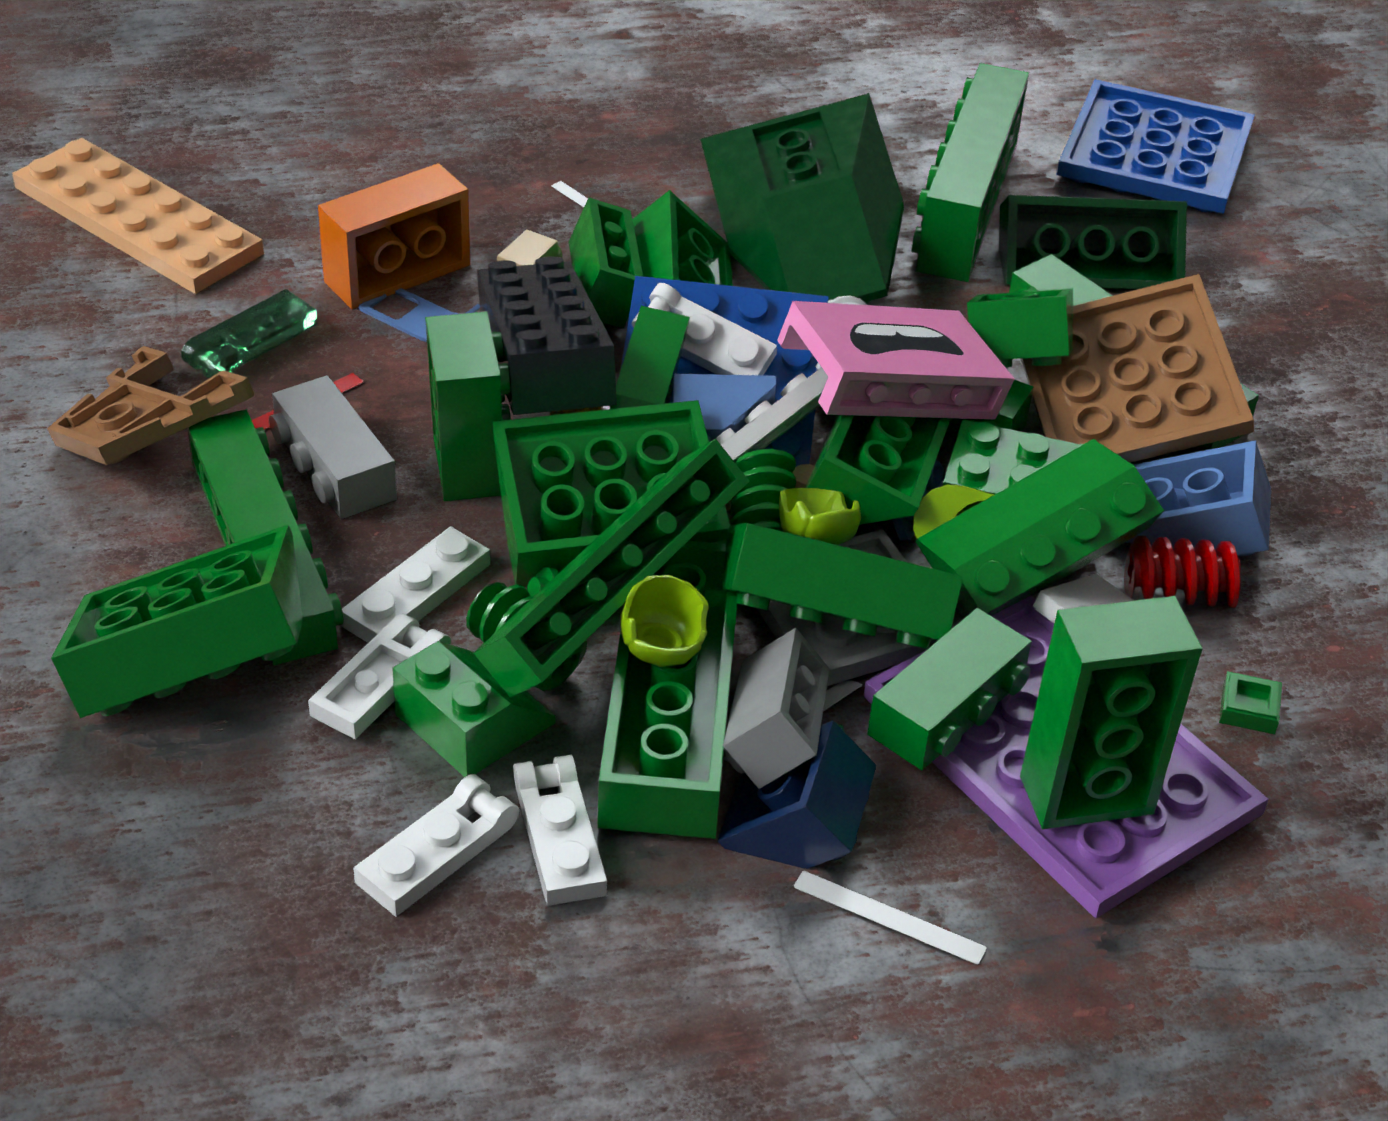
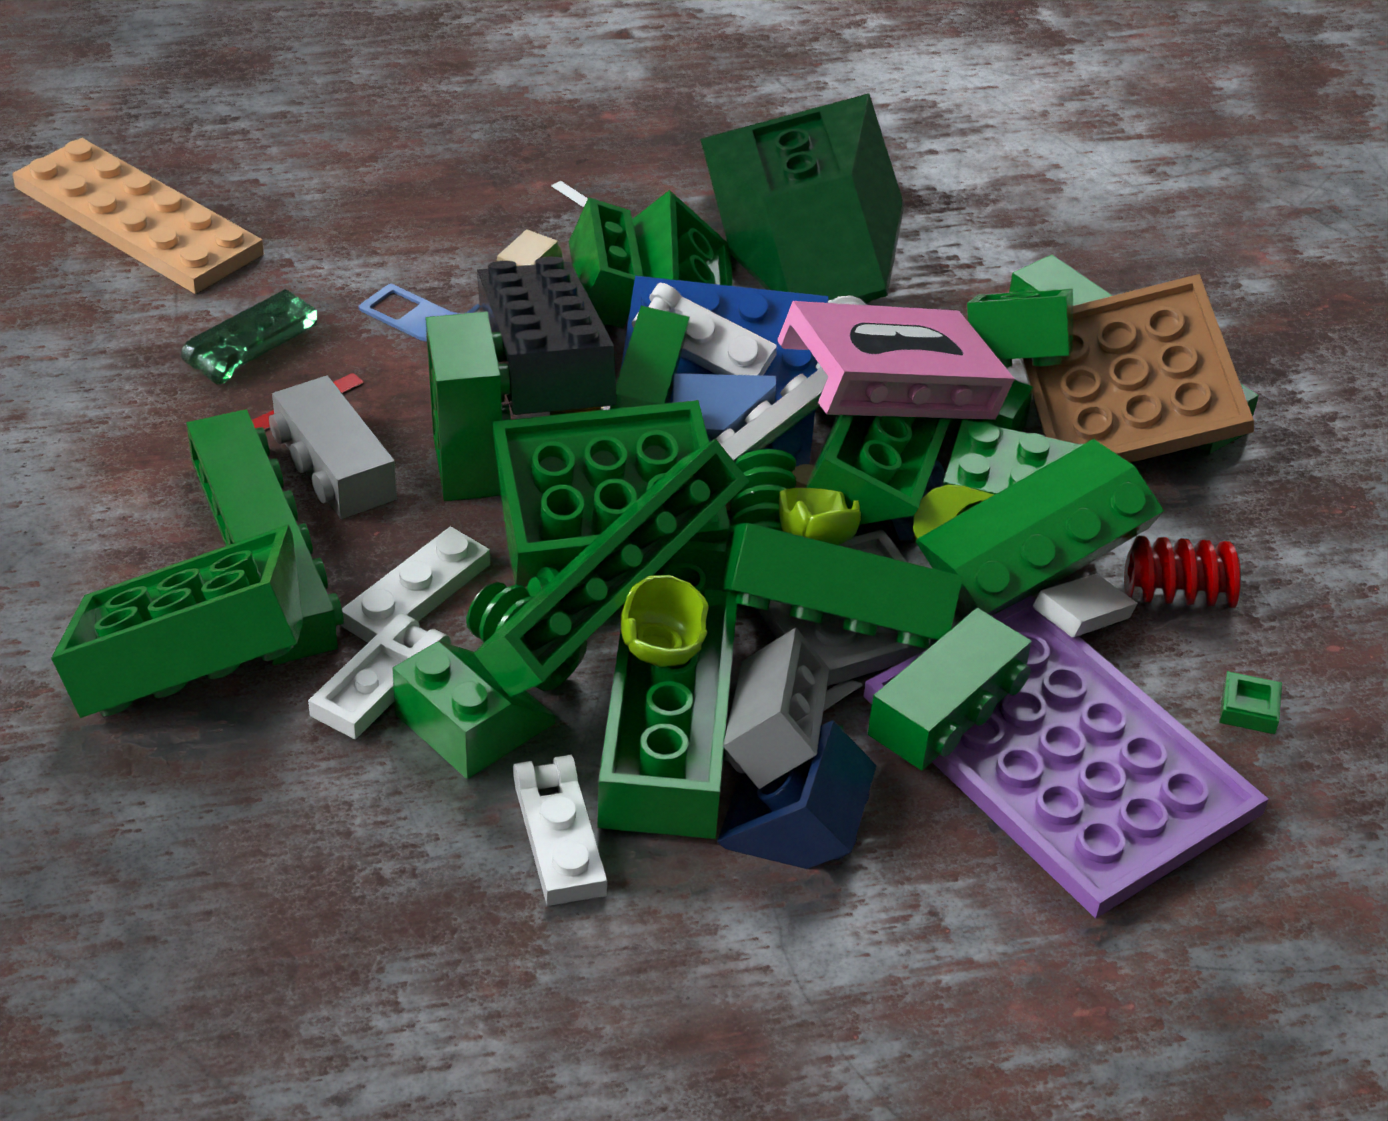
medium nougat wing [47,346,255,465] -> none
orange brick [318,163,470,310] -> none
white plate [354,774,520,917] -> none
white sticker [794,871,986,964] -> none
brick [911,63,1029,282] -> none
dark green slope [998,195,1187,290] -> none
green brick [1020,596,1203,829] -> none
blue plate [1056,79,1255,214] -> none
medium blue slope [1127,440,1271,556] -> none

